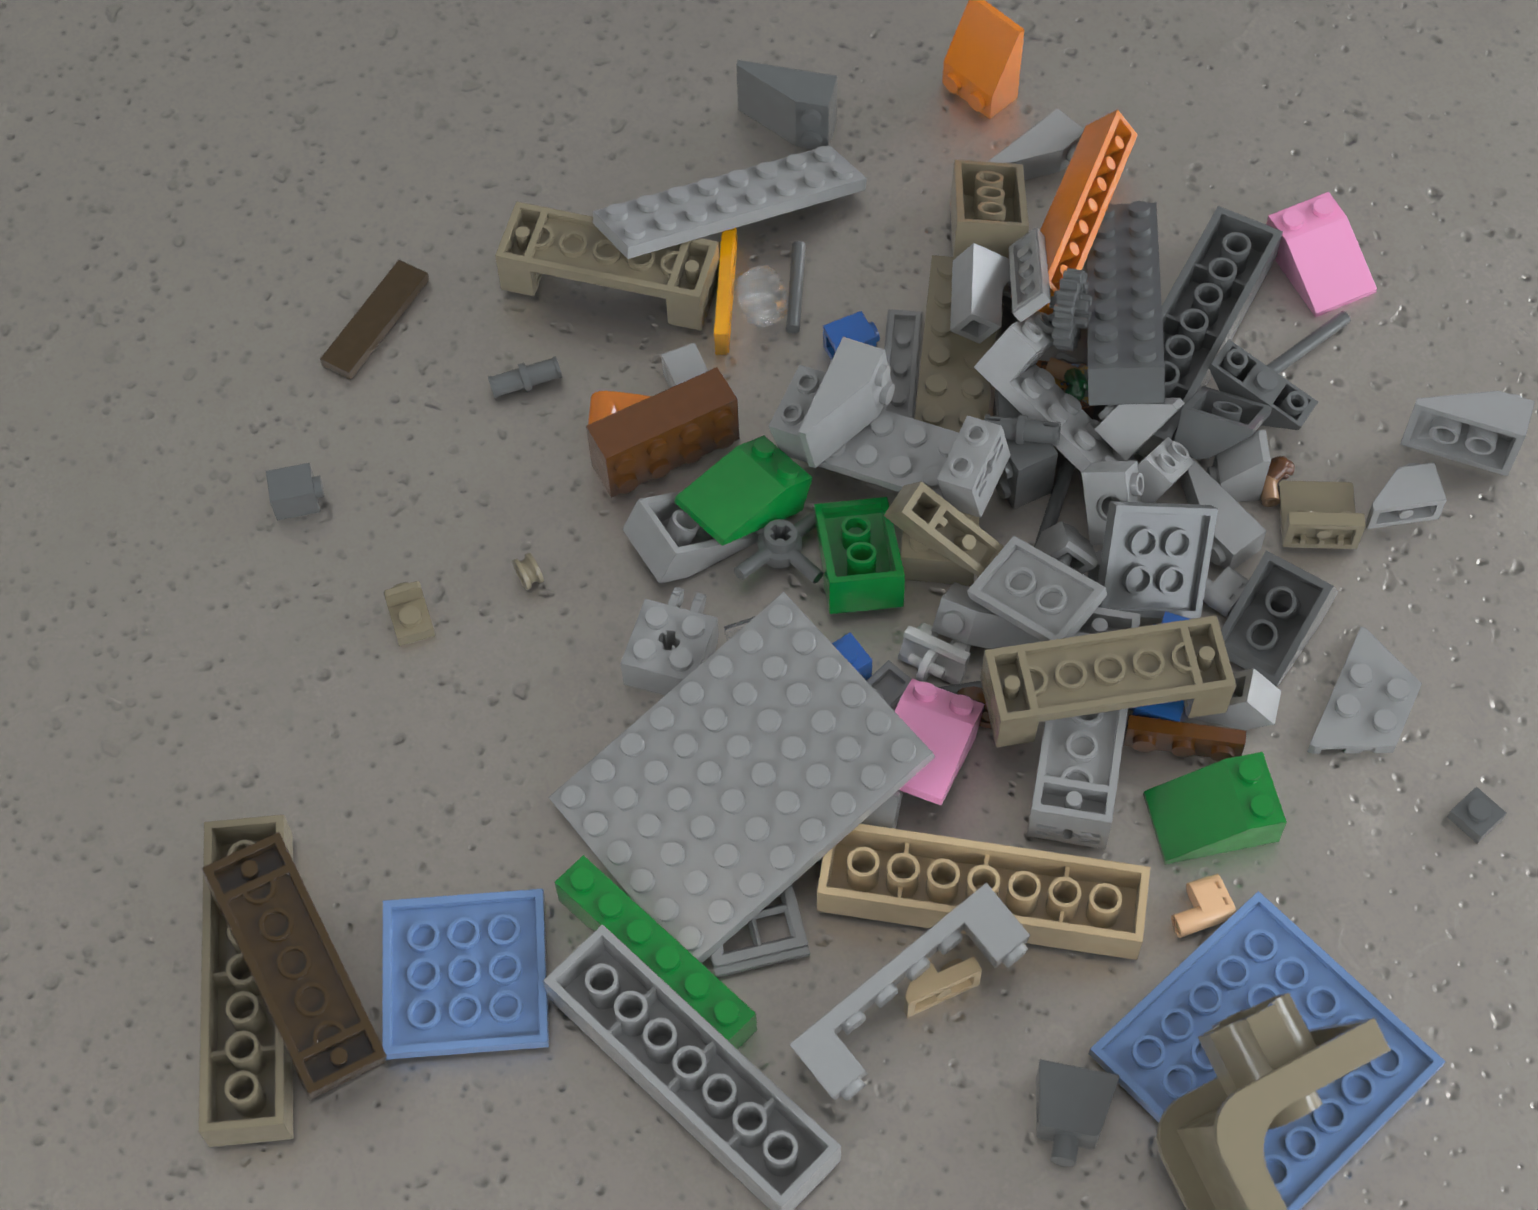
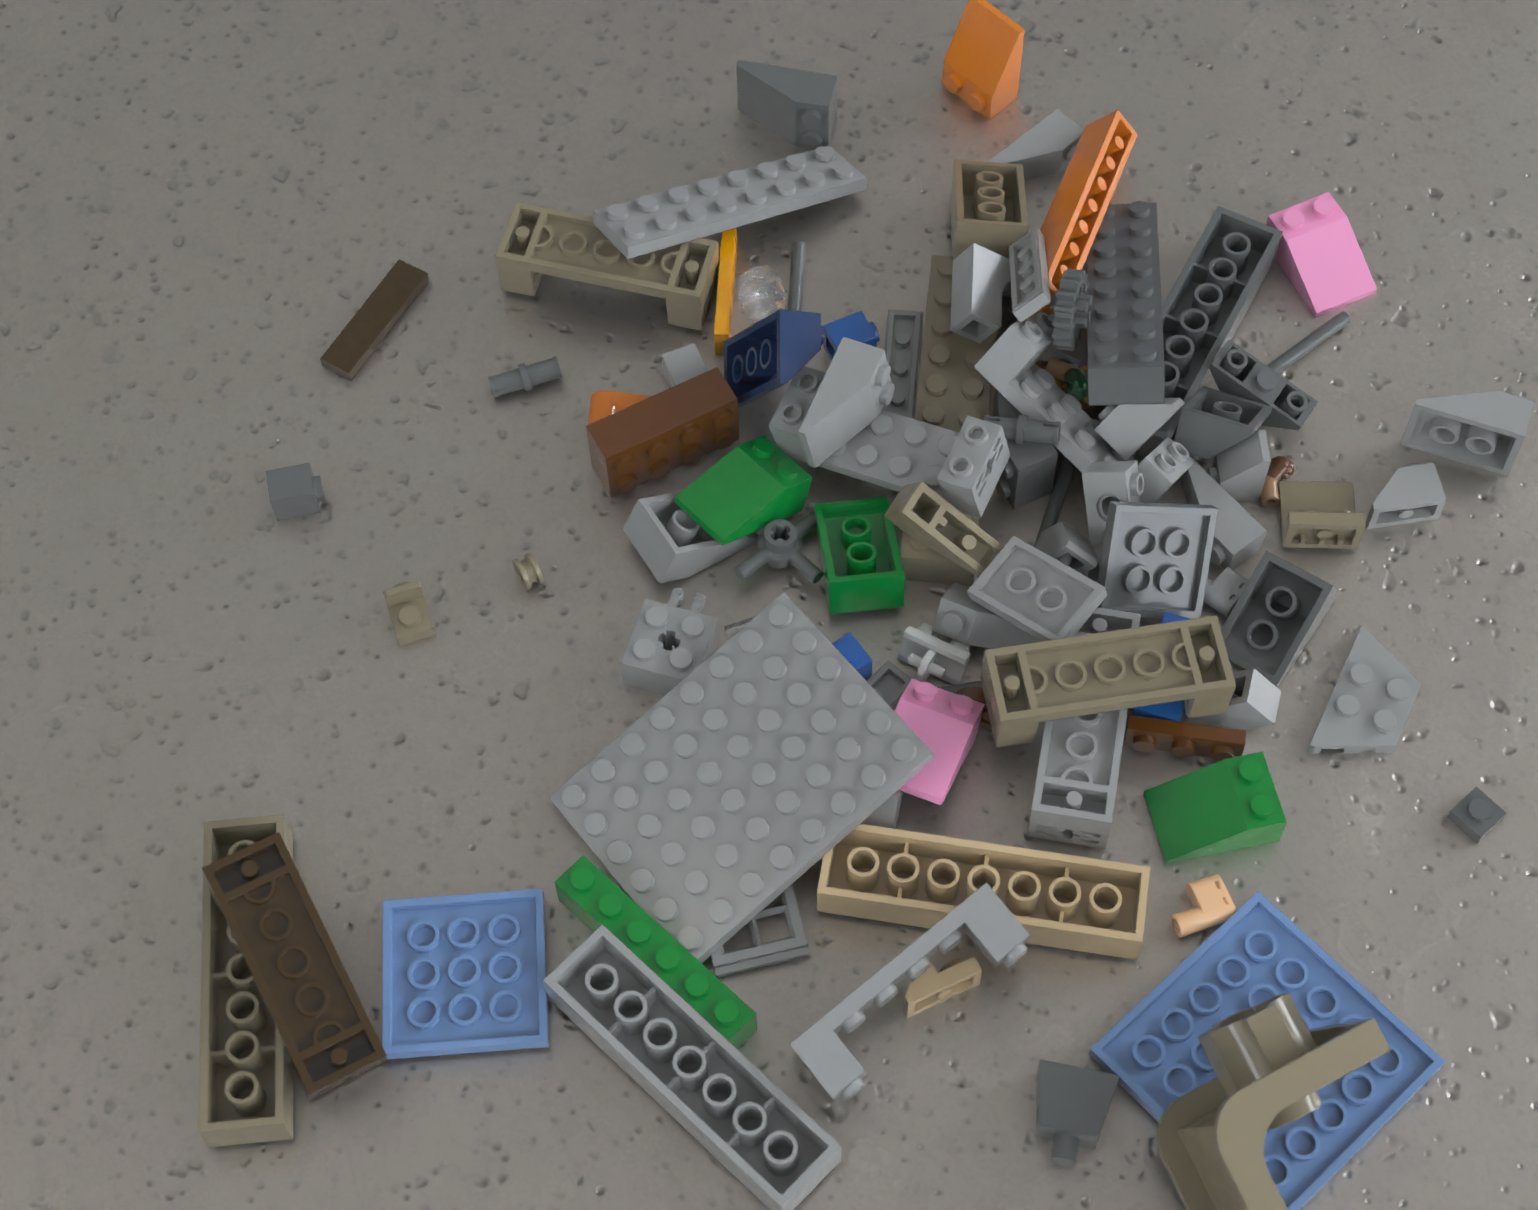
none -> dark blue slope [724,309,825,408]

